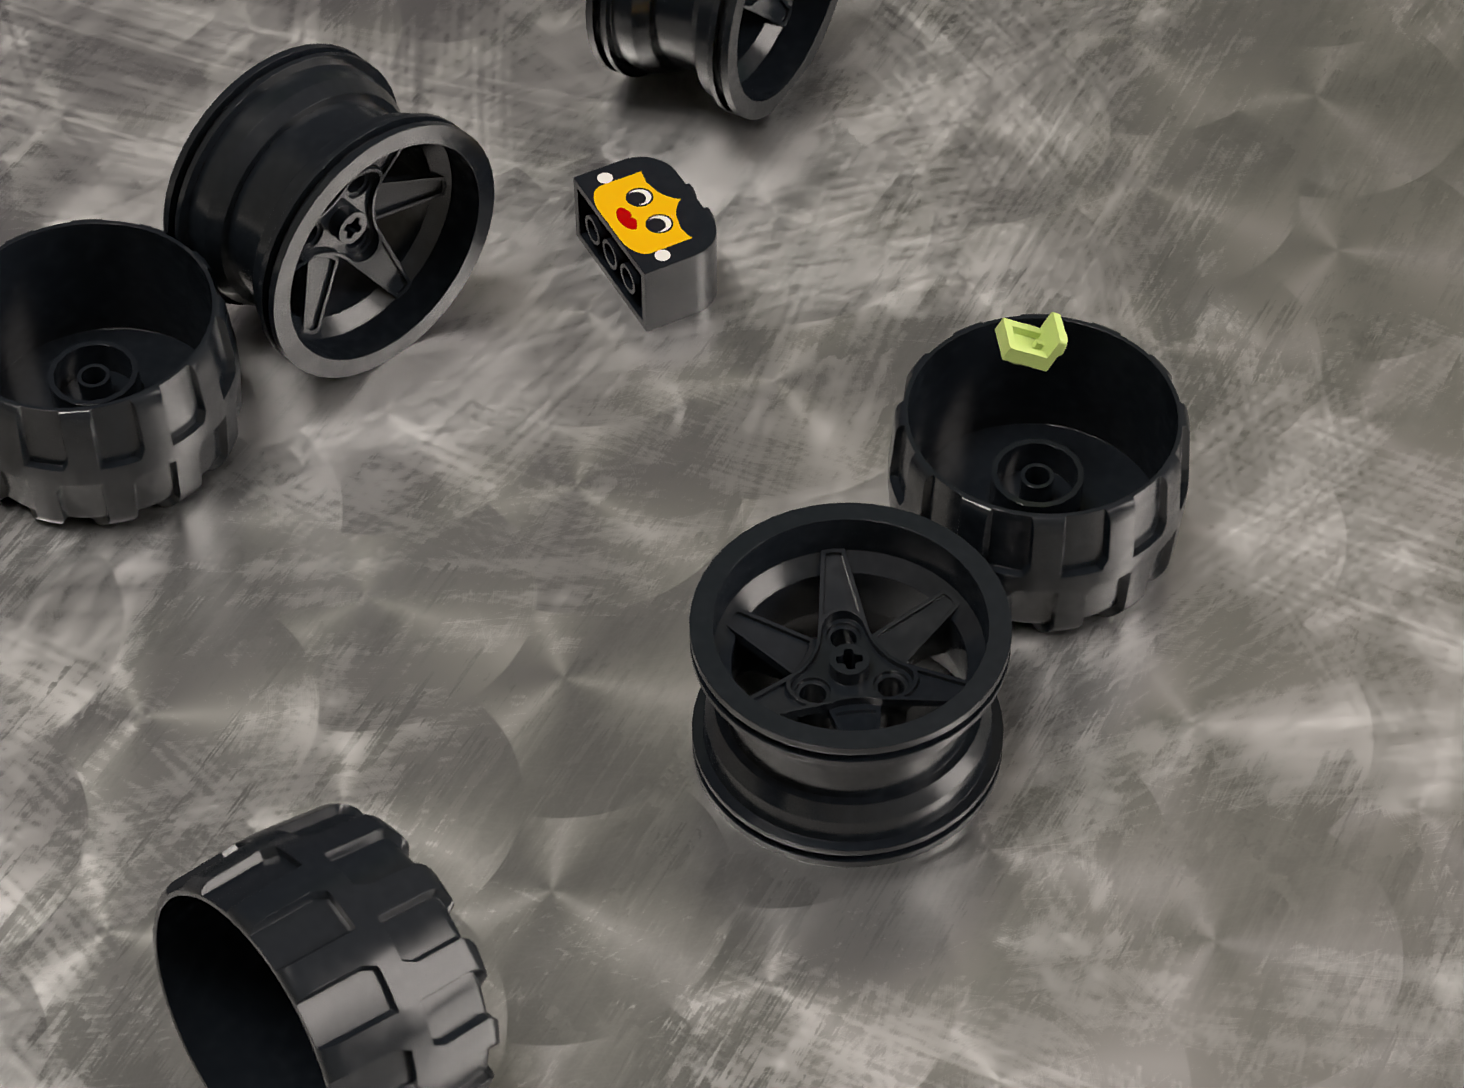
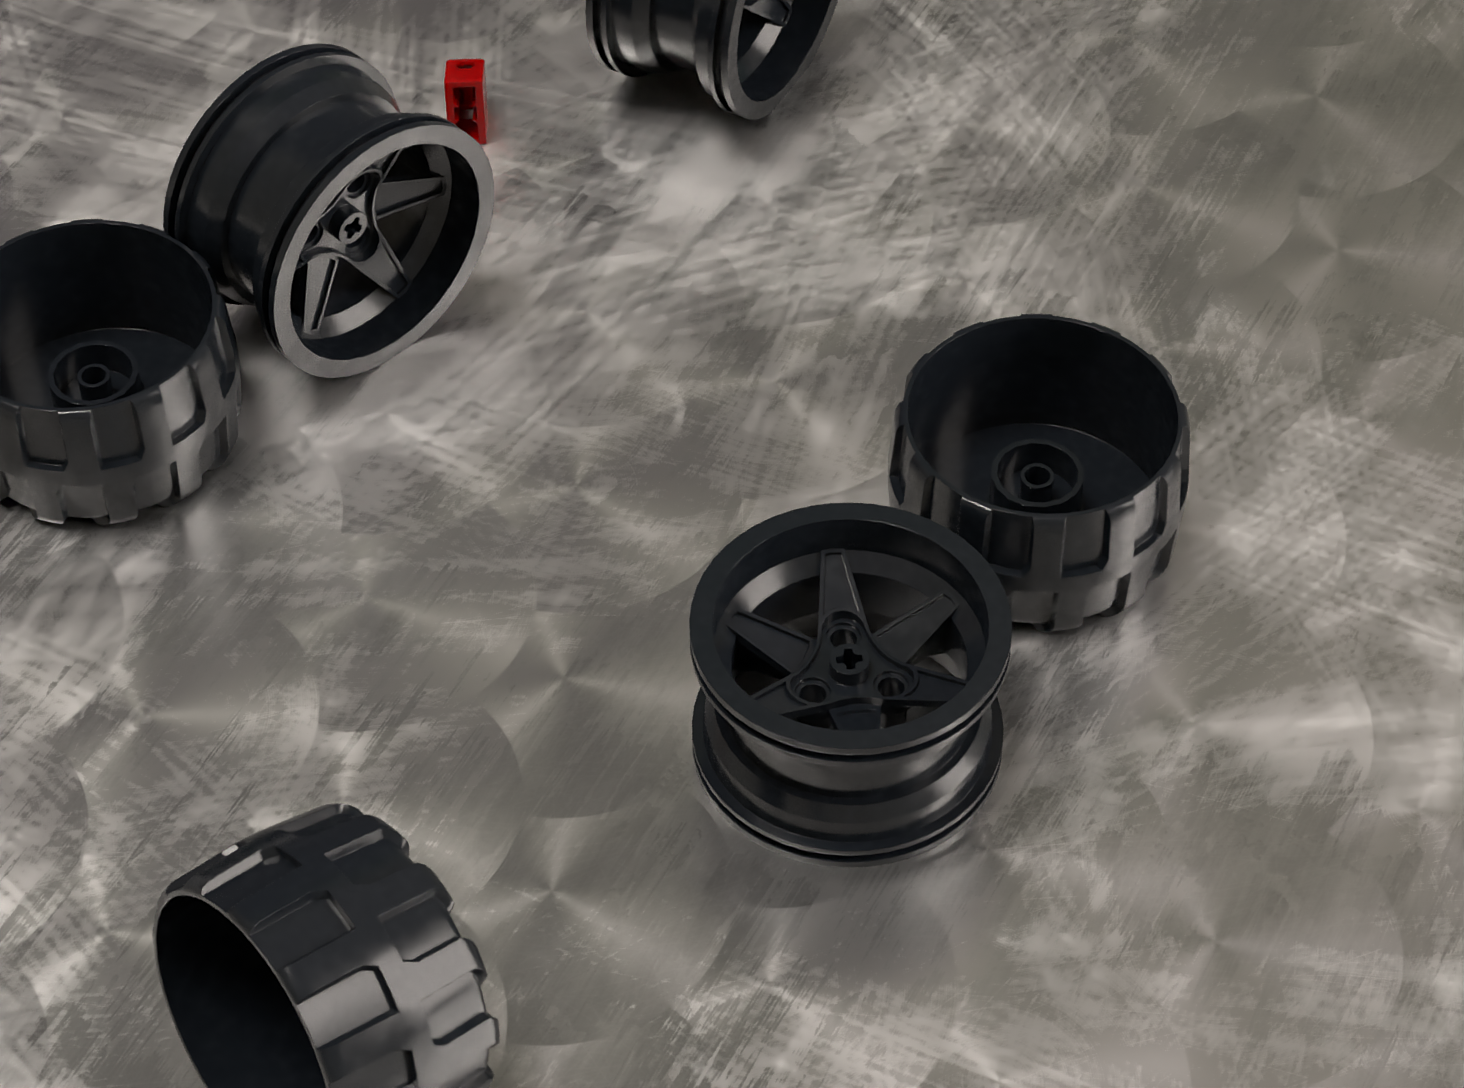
black brick [573,157,717,332] -> none
yellowish green bracket [995,312,1068,372] -> none
none -> red torso [444,59,487,144]

